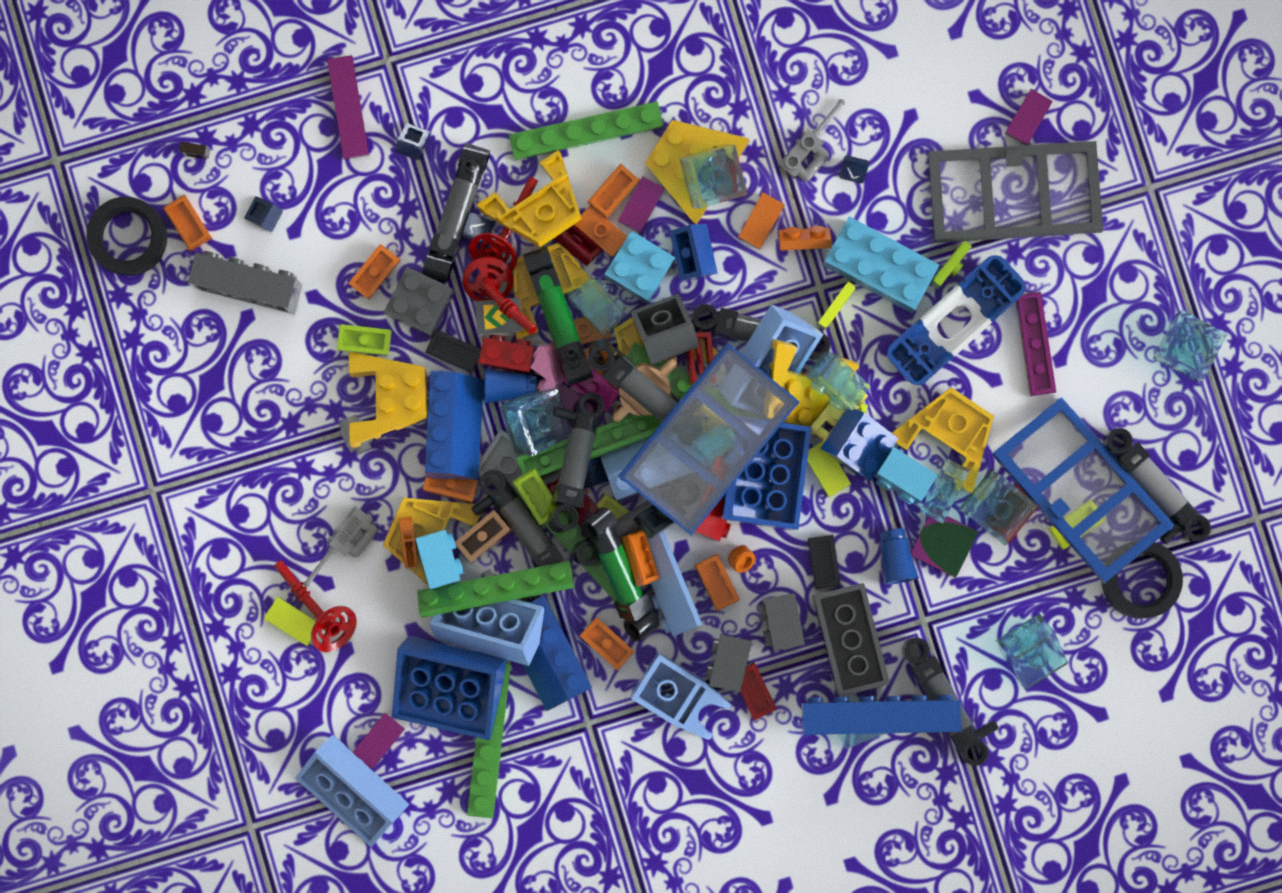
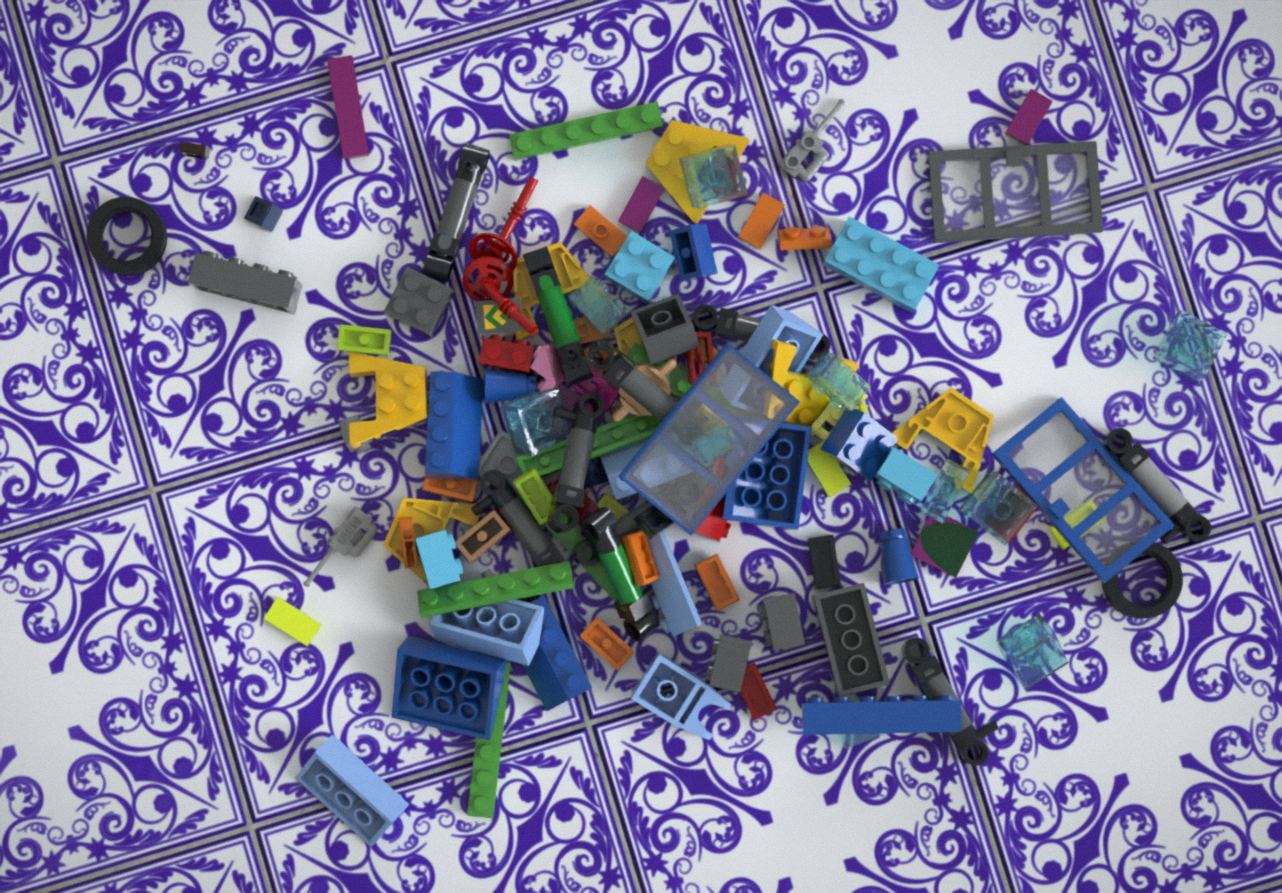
orange tile [163,194,213,252] -> none
red dish [273,559,357,652] -> none
orange plate [348,244,401,300] -> none
magenta tile [352,713,405,769] -> none
dark blue slope [396,123,430,160] -> none
black tile [425,329,481,374] -> none
dark blue slope [462,212,495,246] -> none
yellow wing [476,150,582,247] -> none
dark red tile [553,225,603,267] -> none
orange plate [587,163,640,219] -> none
orange tile [728,545,756,573] -> none
neon yellow tile [816,281,856,331] -> none
dark blue slope [839,155,870,183] -> none
blue piece [887,255,1026,386] -> none
lime plate [931,241,972,289] -> none
magenta tile [1016,292,1057,397] -> none

